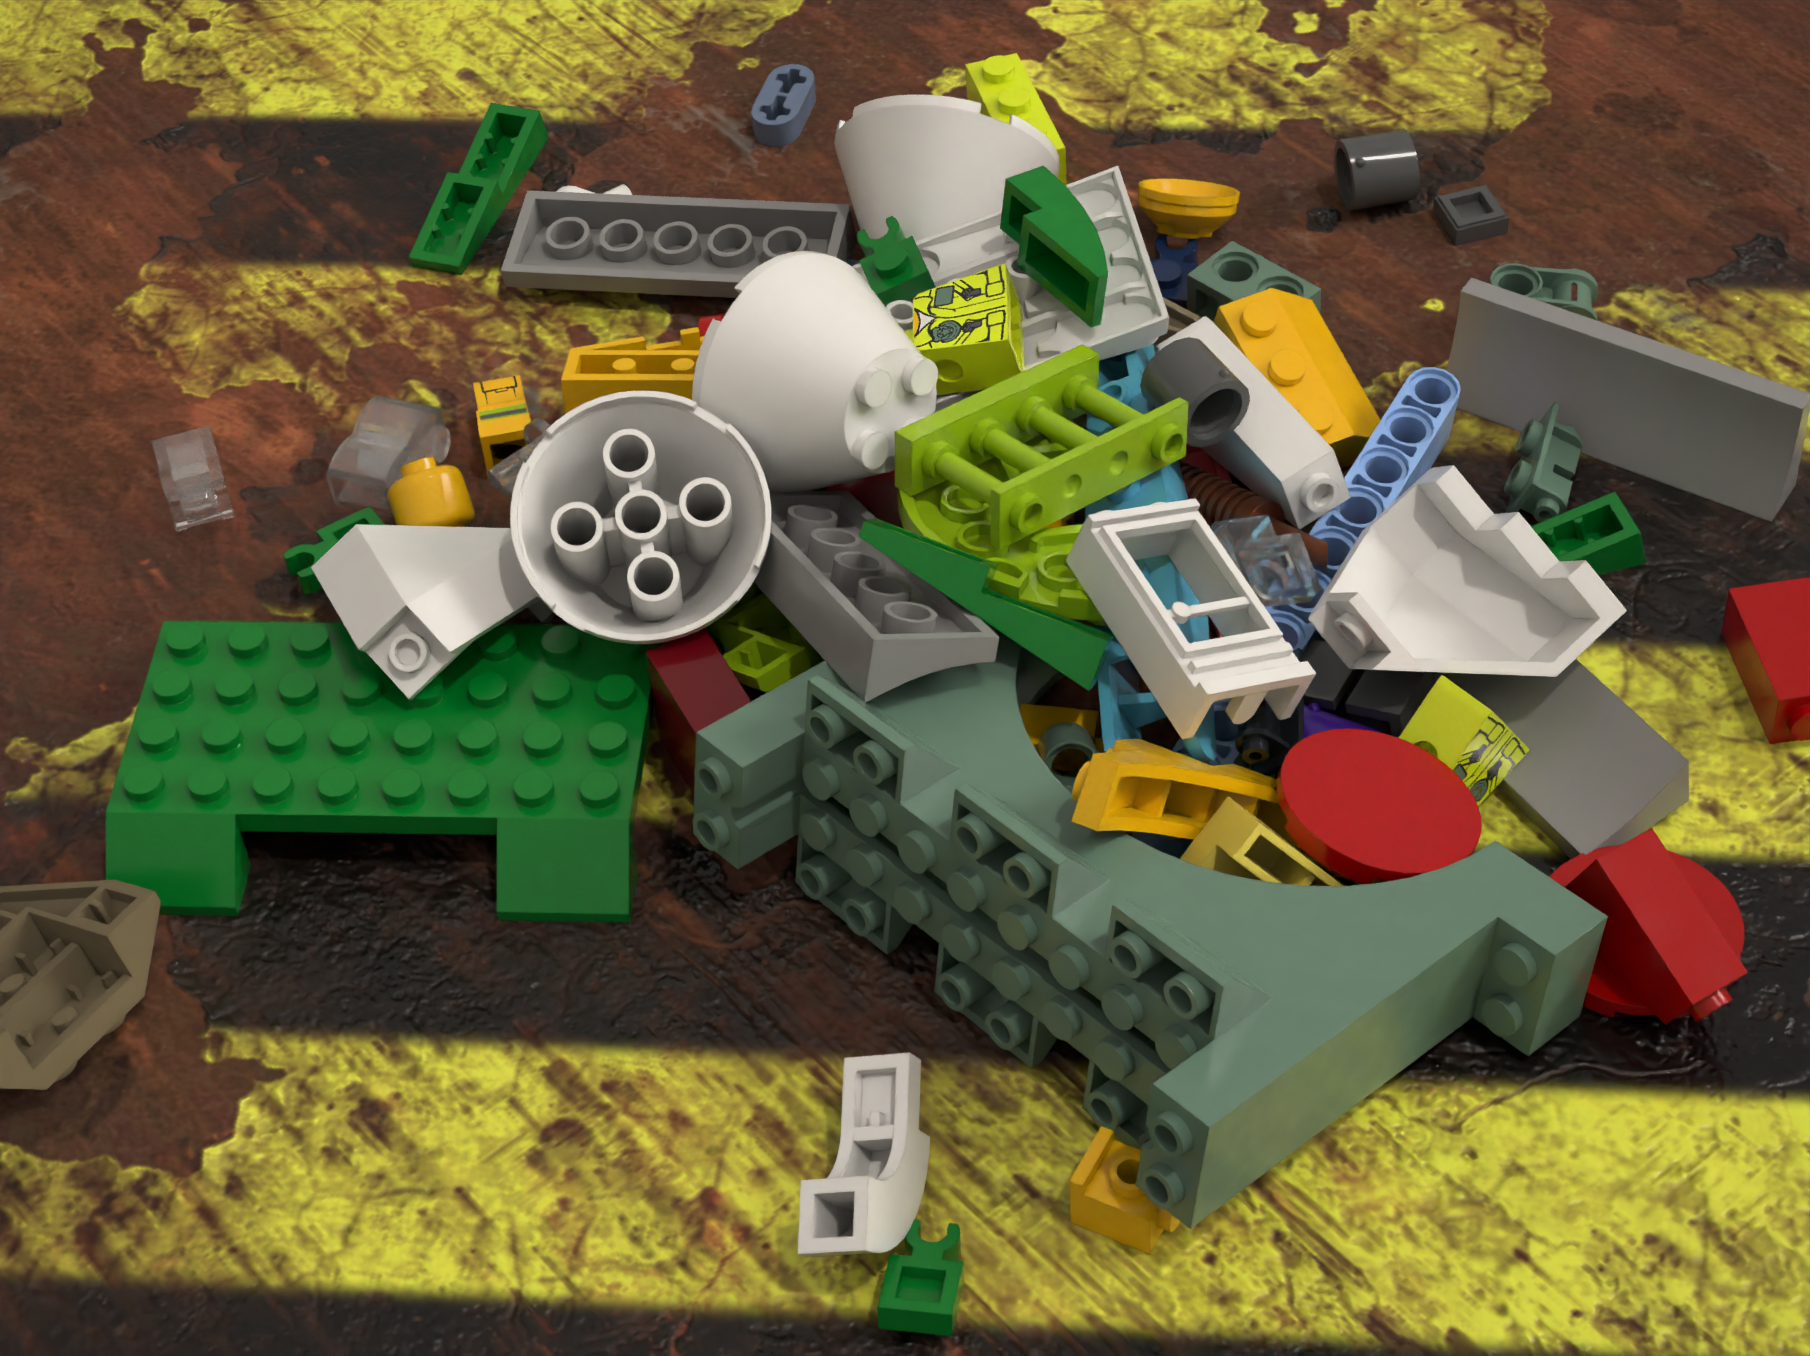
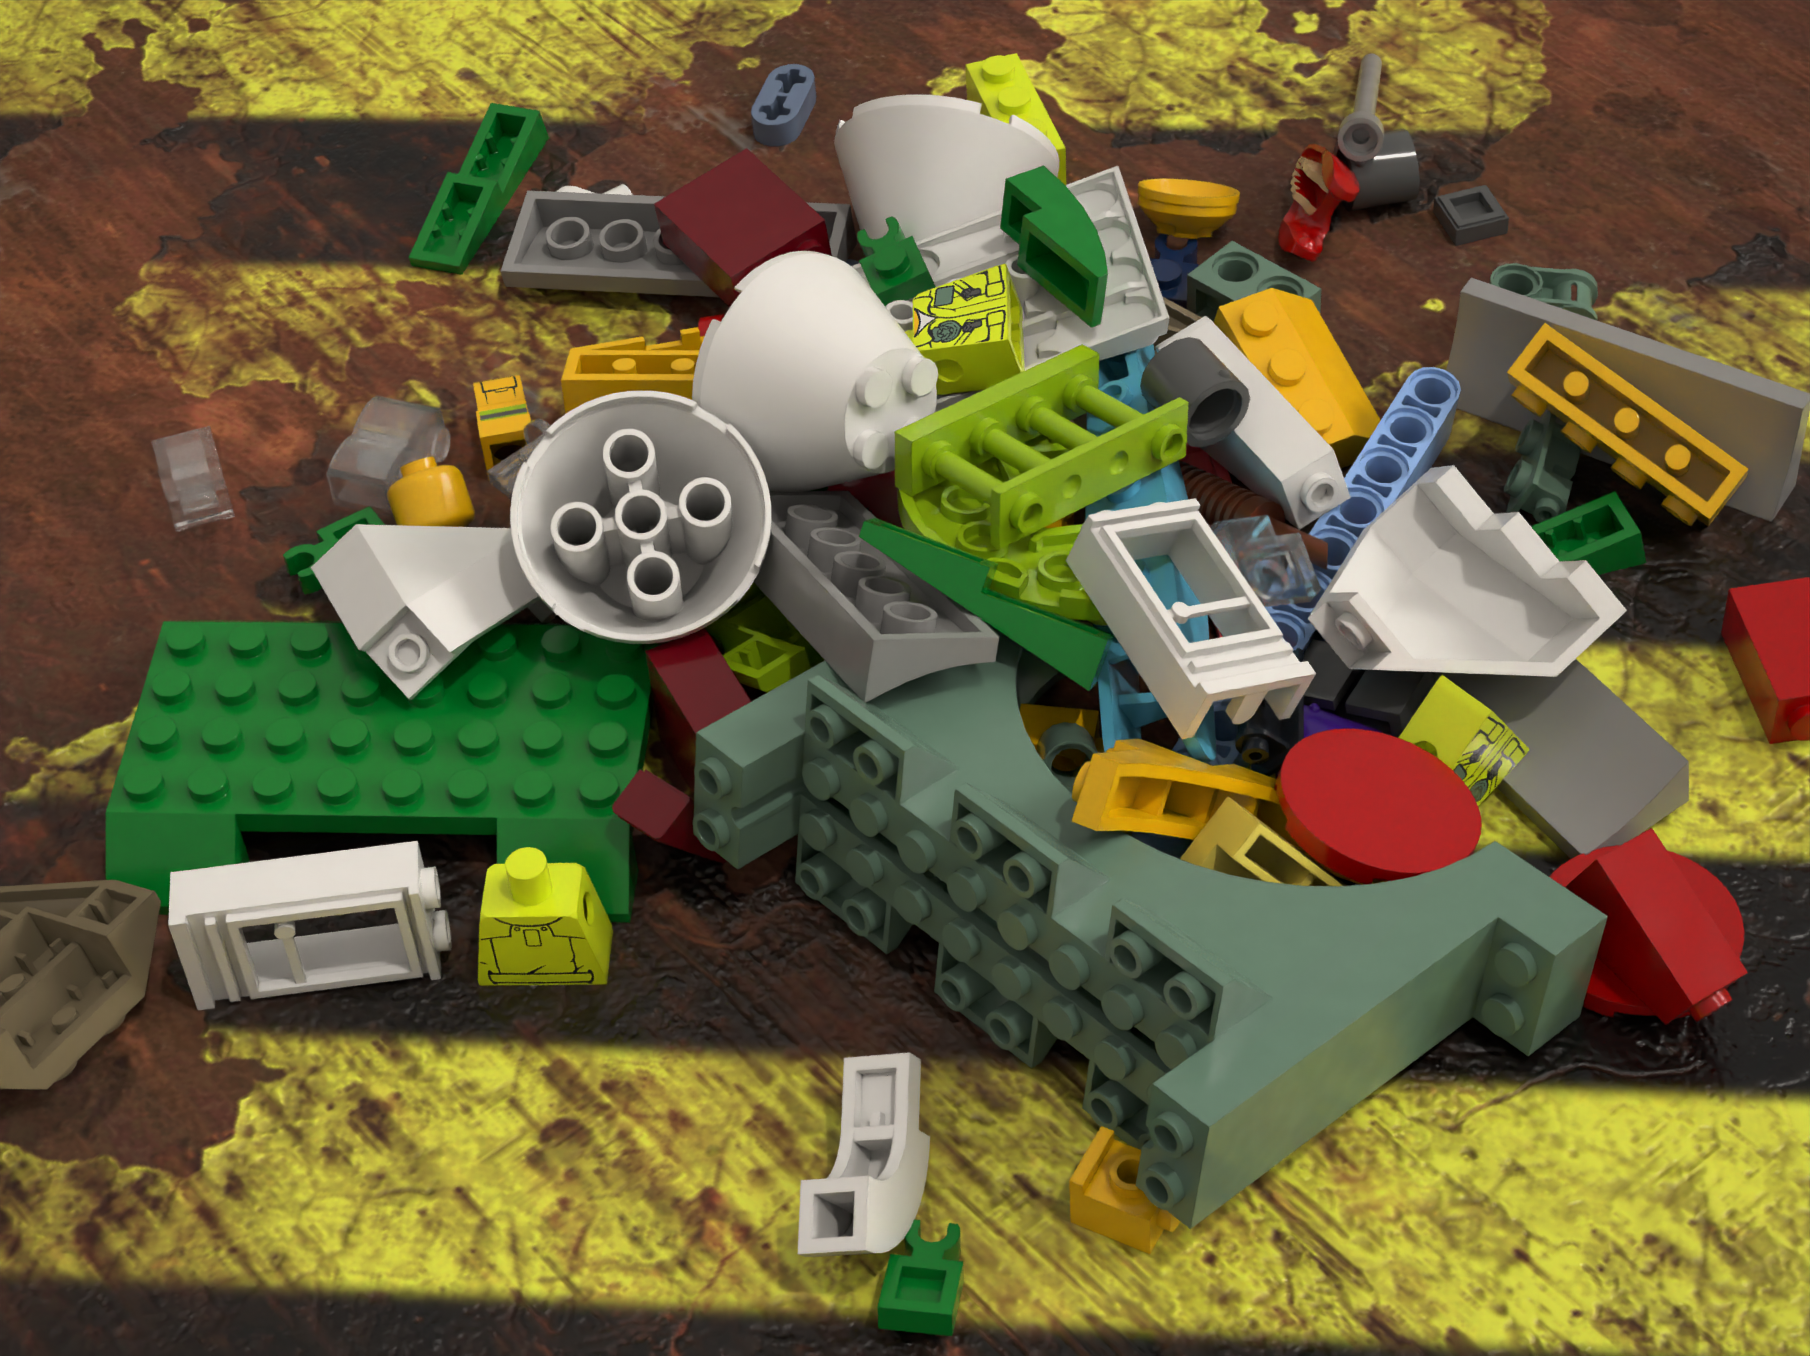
none -> white door [168,841,452,1010]
none -> neon yellow torso [478,847,613,986]
none -> dark red slope [612,769,726,864]
none -> dark red brick [654,148,832,307]
none -> red animal [1278,144,1360,262]
none -> light grey piece [1338,53,1384,162]
none -> yellow brick [1507,323,1749,527]

